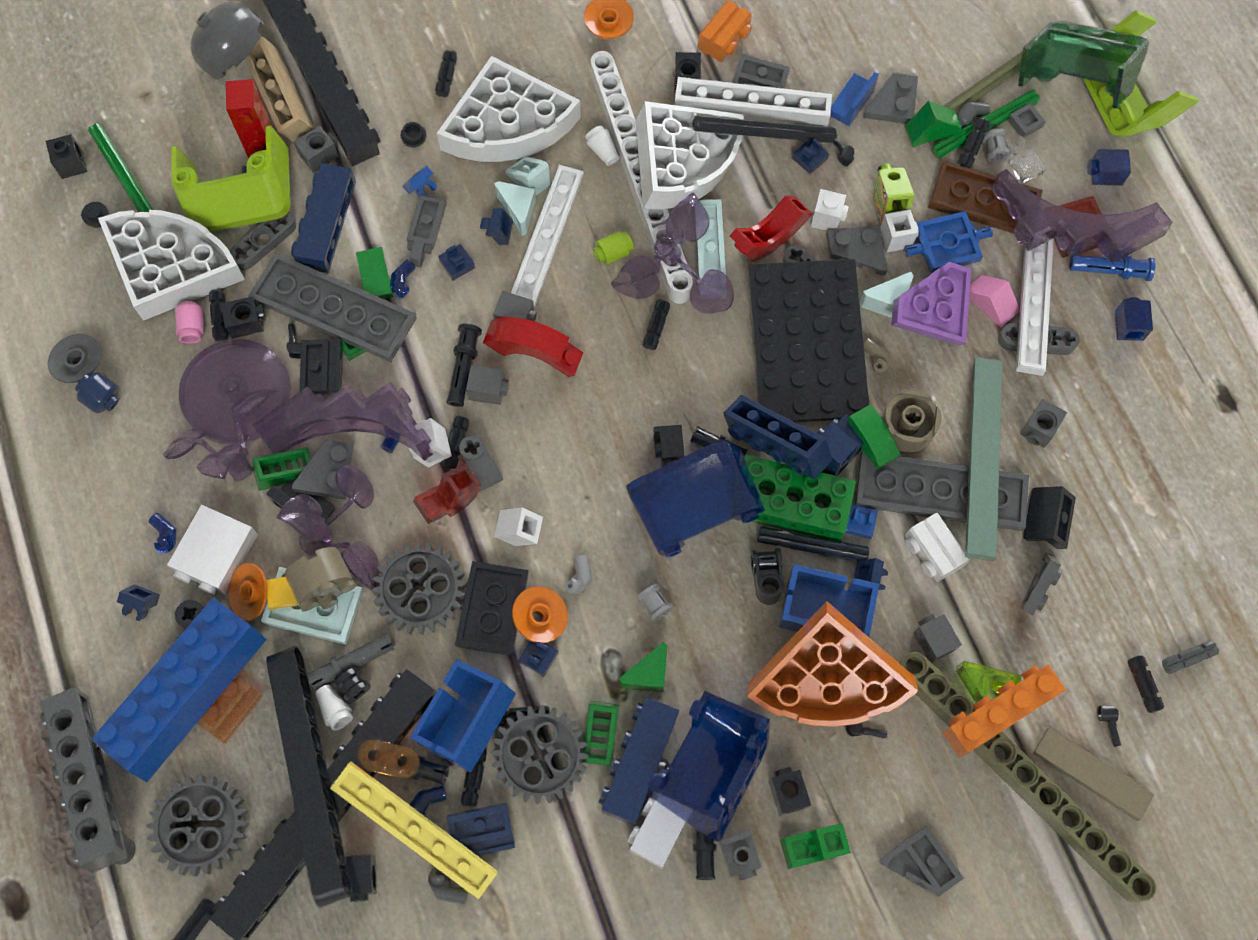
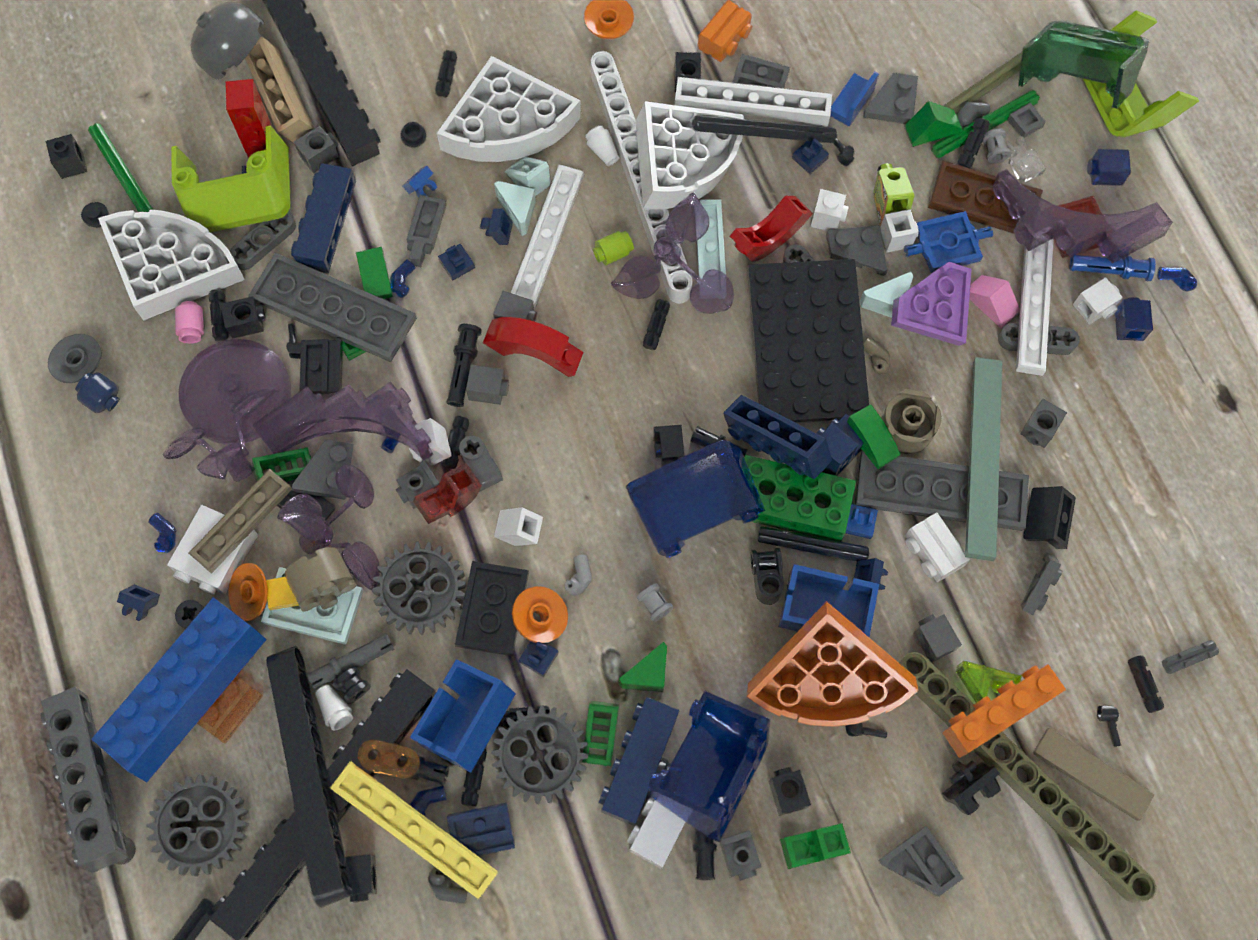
none -> dark tan tile [188,469,292,574]
none -> dark grey brick [395,460,442,509]
none -> black hips [941,761,1001,815]
none -> white brick [1073,277,1123,325]
none -> clear blue arm [1157,266,1198,292]

